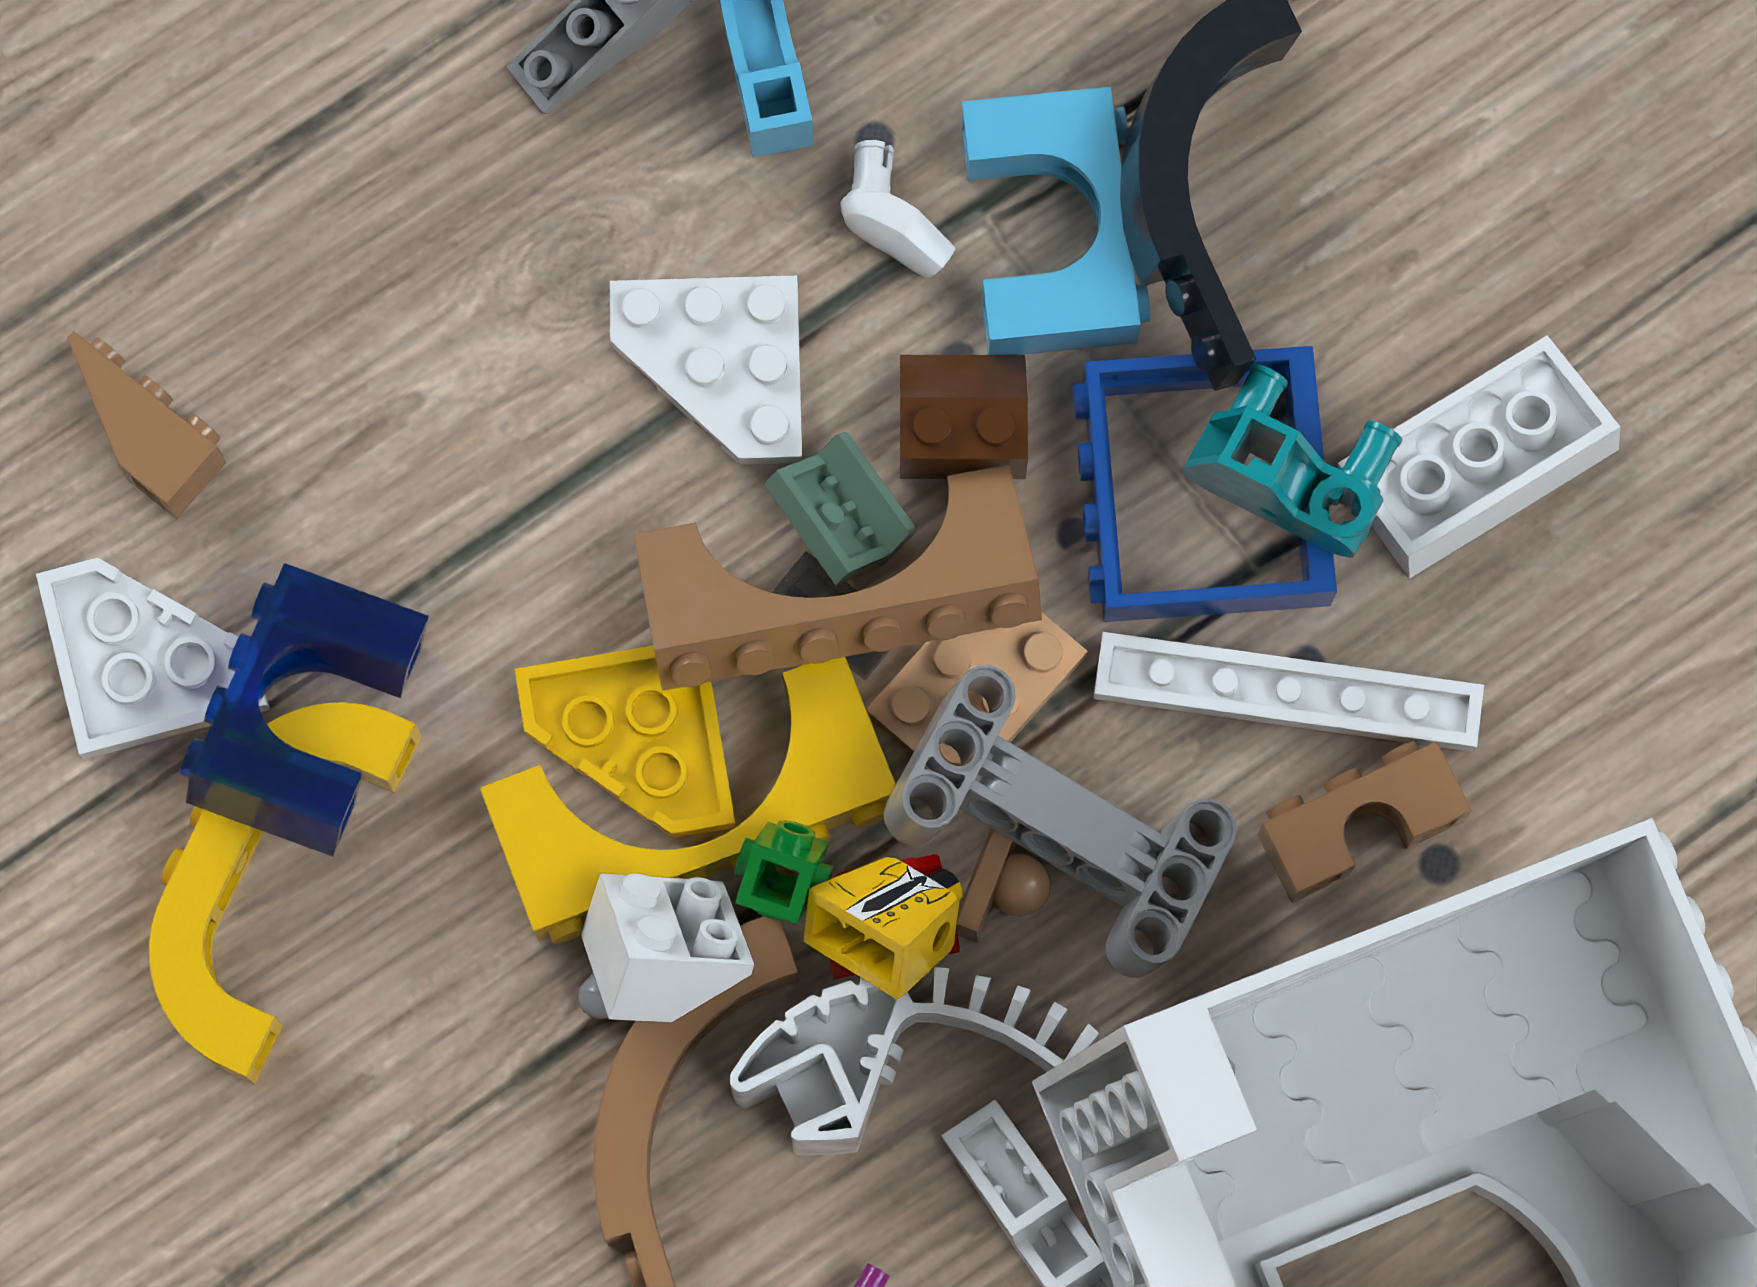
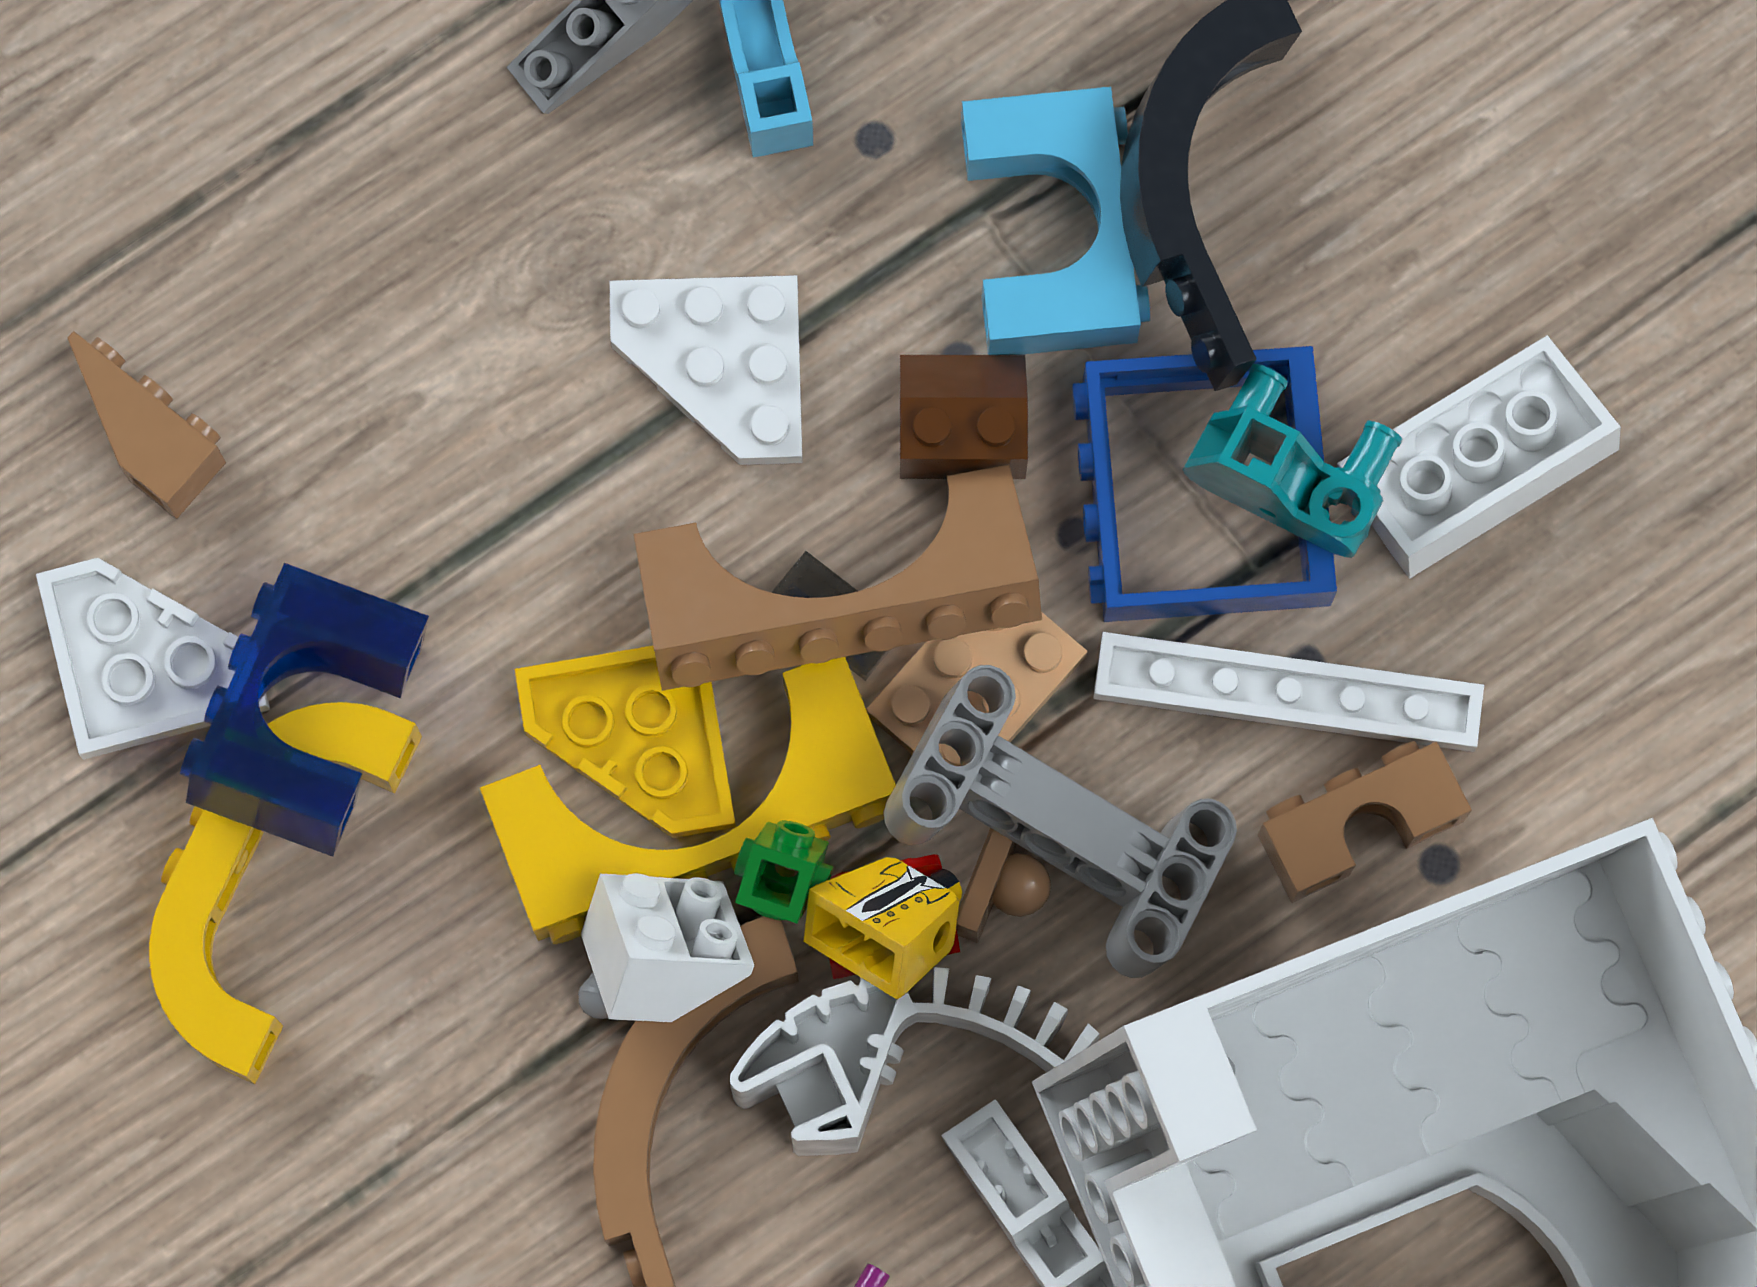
sand green bracket [764,432,916,586] -> none
white arm [840,140,956,279] -> none

